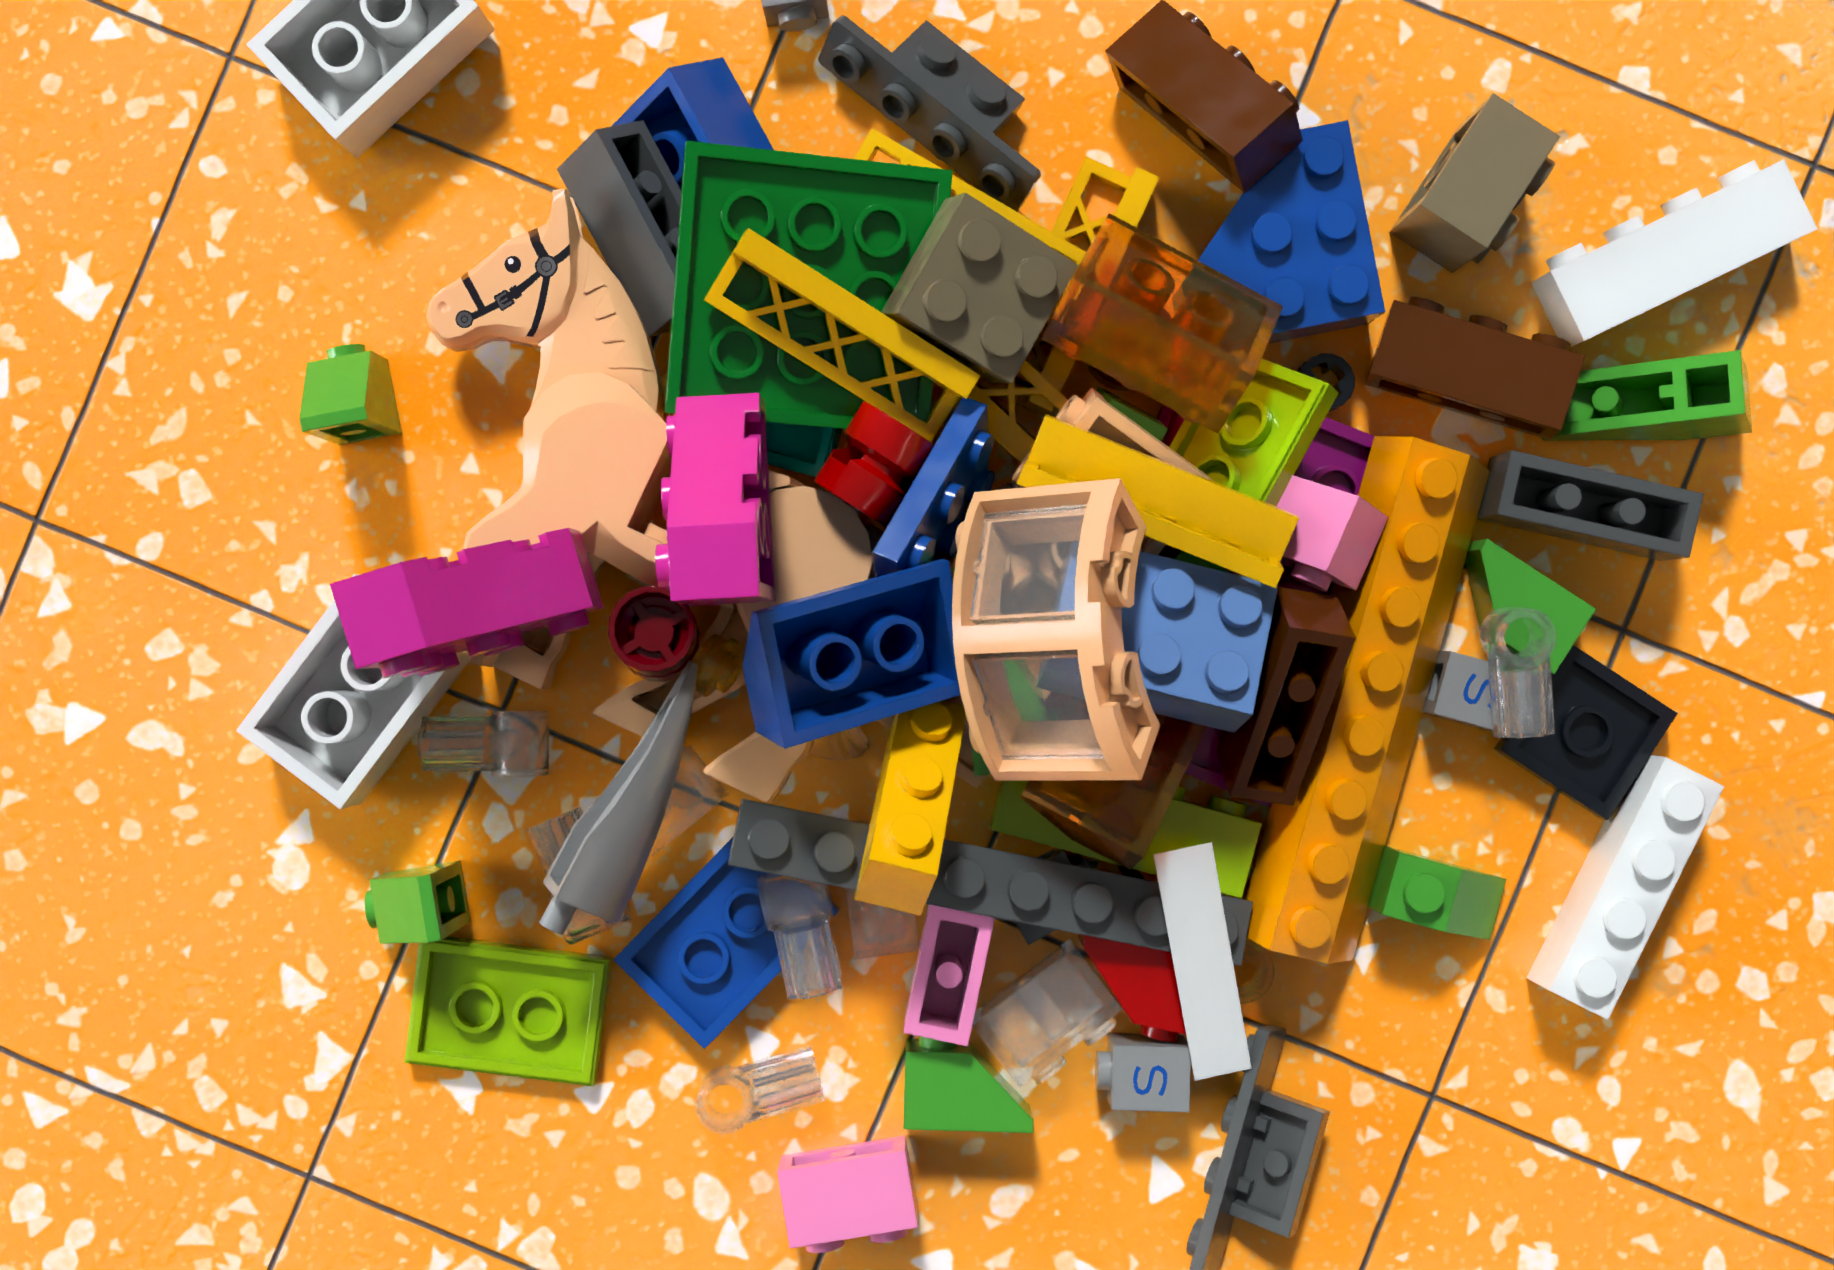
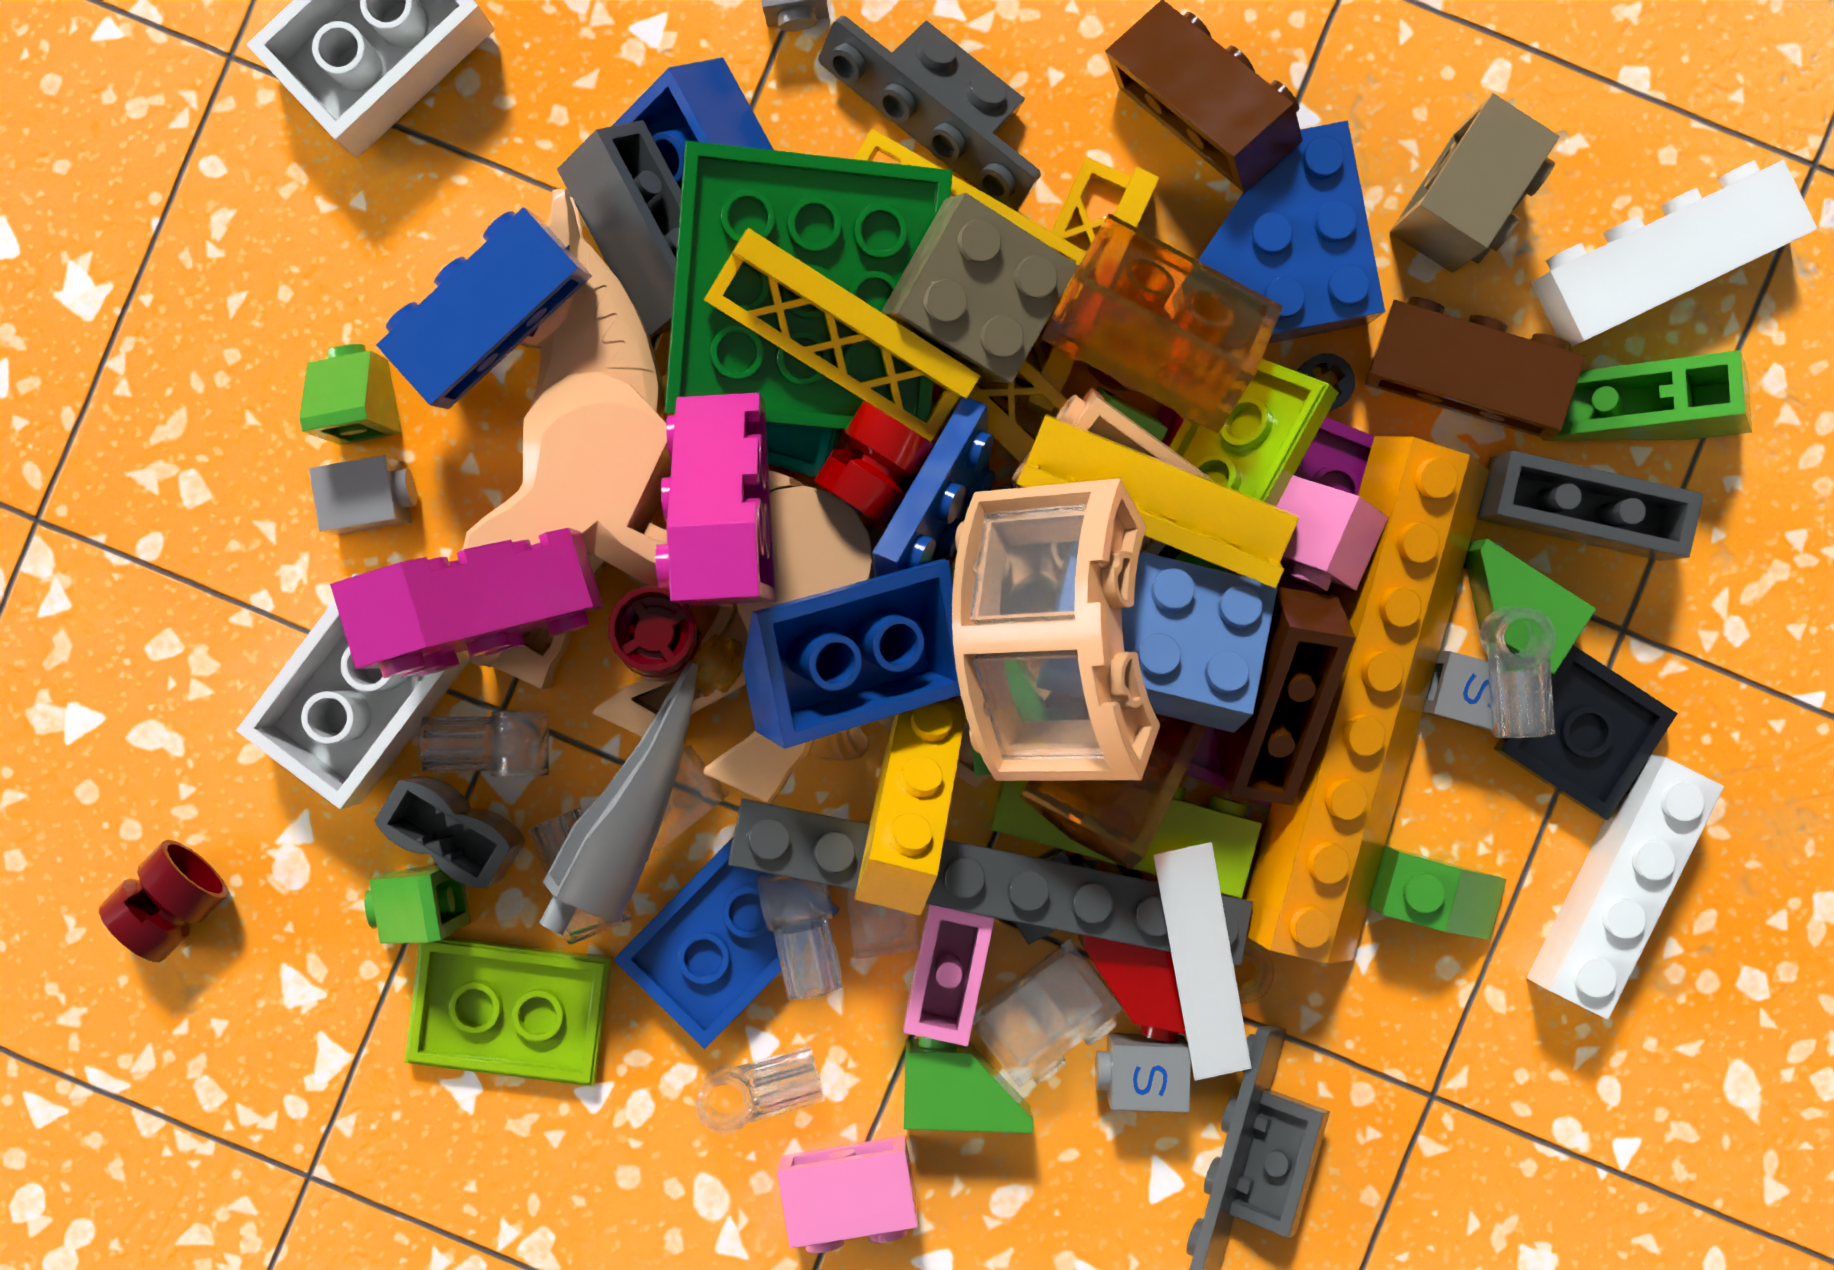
none -> dark red wheel [98,839,228,963]
none -> light grey brick [308,455,417,535]
none -> dark grey brick [374,776,526,888]
none -> blue brick [376,207,592,409]

